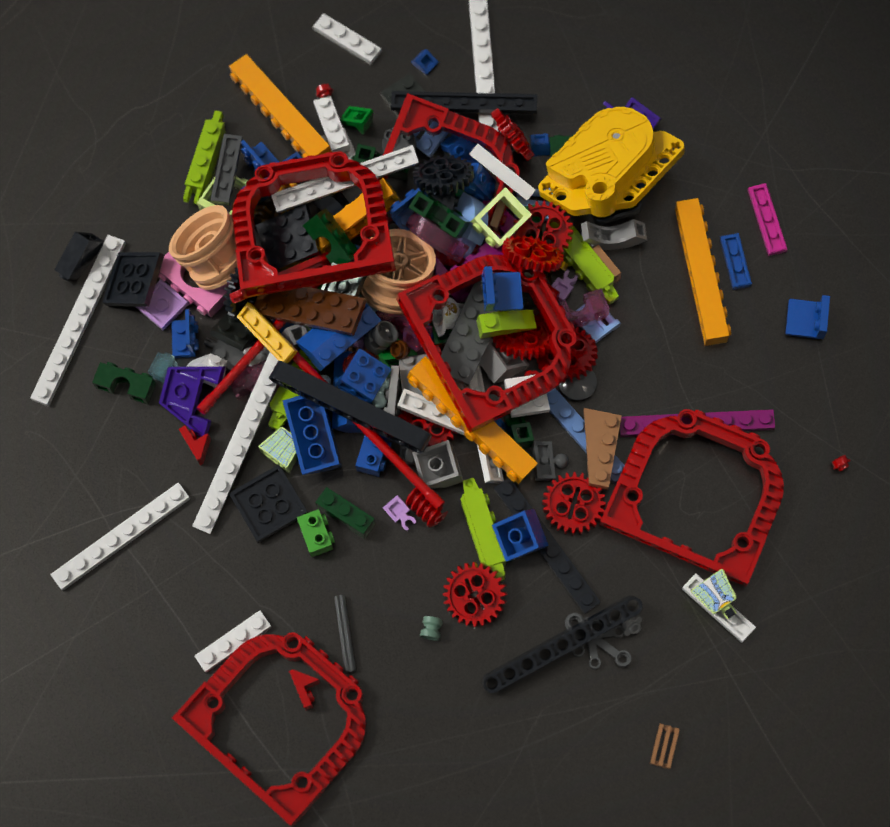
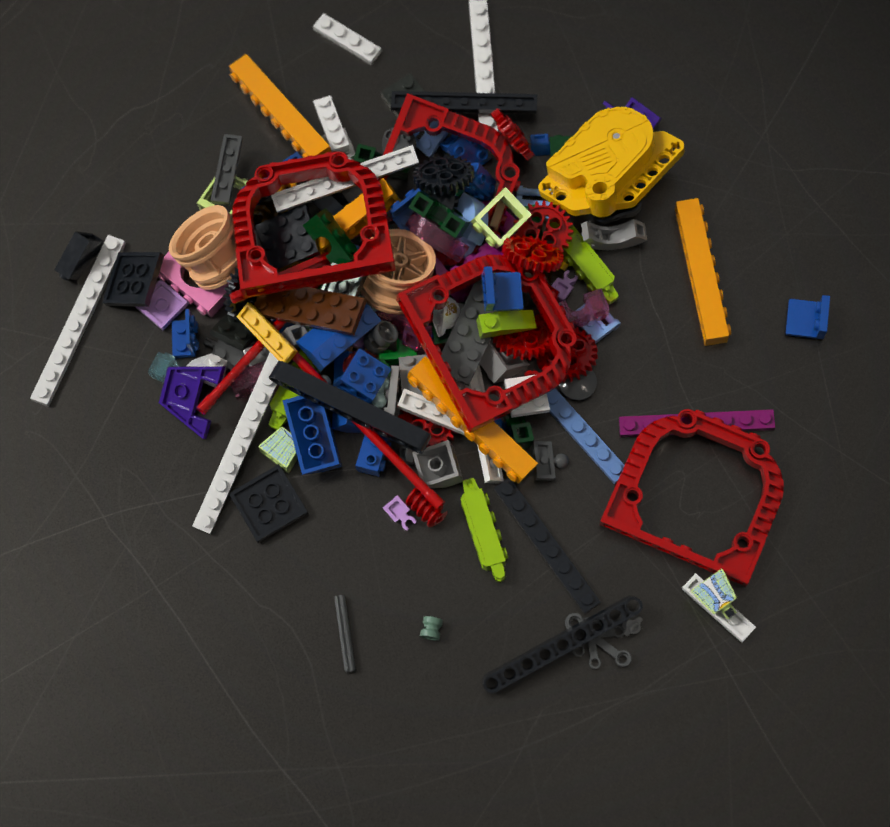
white plate [50,483,190,591] -> none
dark green arch [92,362,157,405] -> none
red arch [172,633,366,827] -> none
red slope [179,425,211,466] -> none
lime hinge [183,110,226,204] -> none
white plate [195,610,272,673] -> none
blue bracket [240,140,279,171] -> none
red slope [289,669,321,711] -> none
bright green brick [297,509,335,557] -> none
dark green arch [315,487,376,540] -> none
red plate [316,84,333,98] -> none
green slope [340,106,374,135] -> none
reddish brown plate [390,340,410,360] -> none
blue slope [411,49,439,75] -> none
red gear [443,562,507,627] -> none
white sticker [470,144,535,200] -> none
blue brick [492,509,549,562] -> none
red gear [542,472,606,535] -> none
medium nougat wing [583,408,622,490] -> none
medium nougat tile [592,245,621,284] -> none
medium nougat tile [650,724,680,769] -> none
blue tile [720,233,752,290] -> none
dark pink tile [748,183,787,256] -> none
red plate [832,455,851,471] -> none

